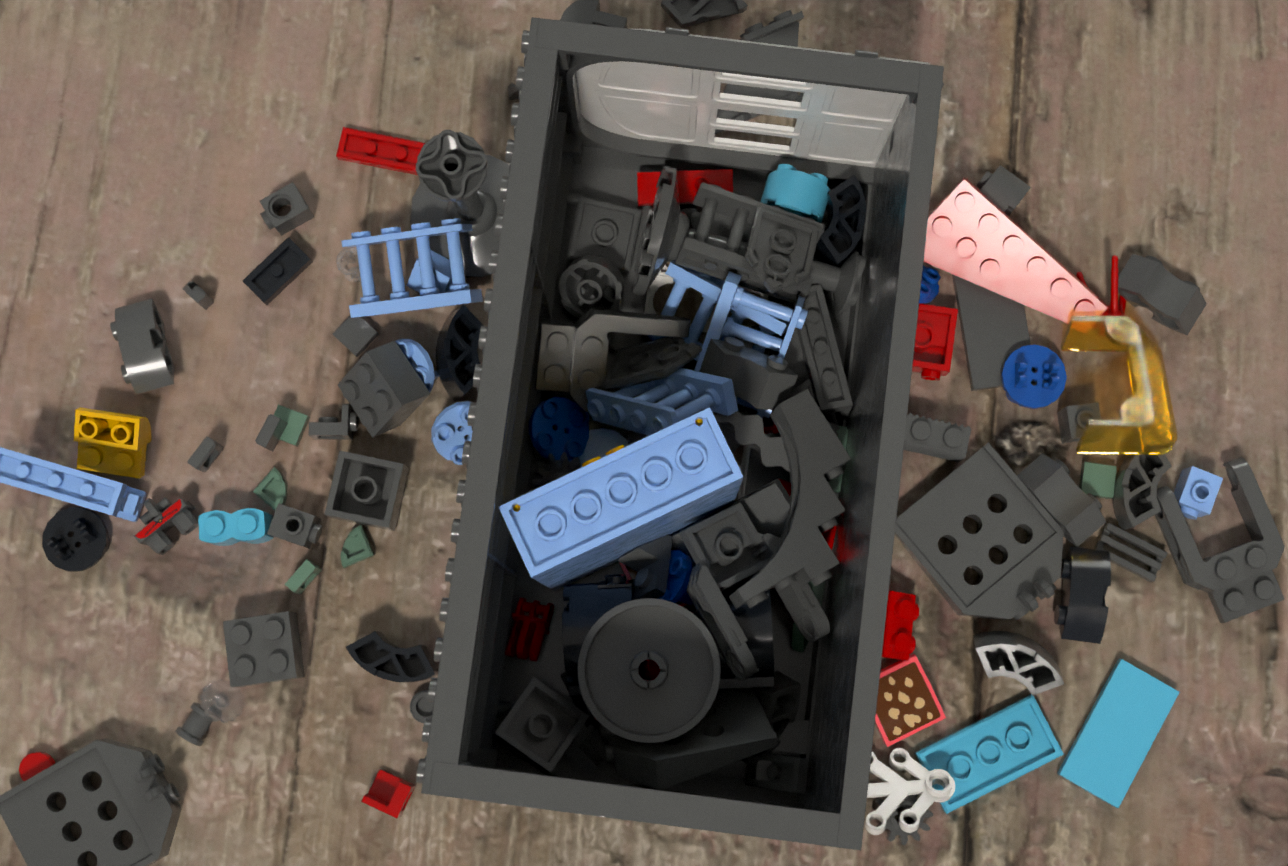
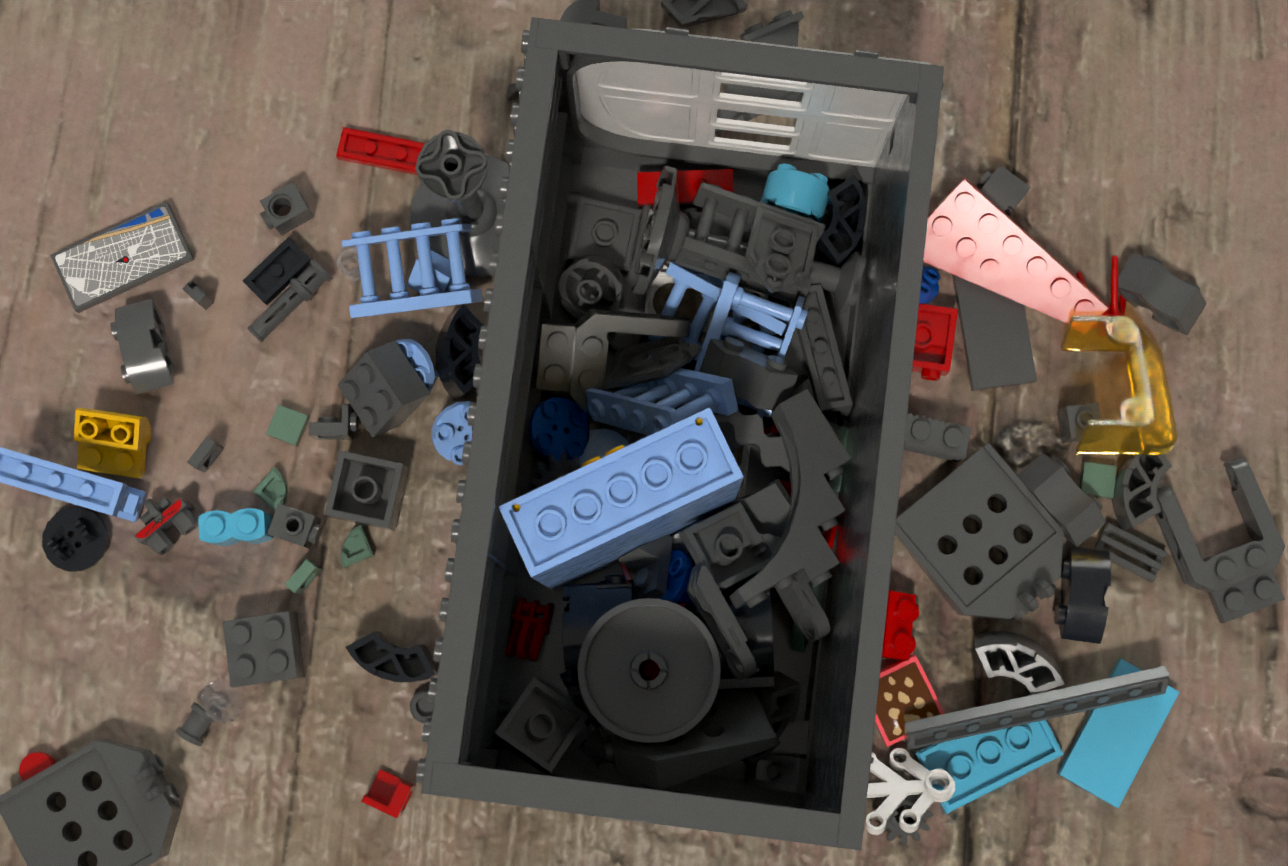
dark grey tile [255,414,288,452] -> none
dark grey tile [333,316,379,357] -> none
blue plate [1001,344,1067,409] -> none
light blue brick [1174,466,1223,520] -> none
none -> tile [50,202,195,313]
none -> dark grey pin [247,258,333,342]
none -> dark grey tile [904,666,1170,749]

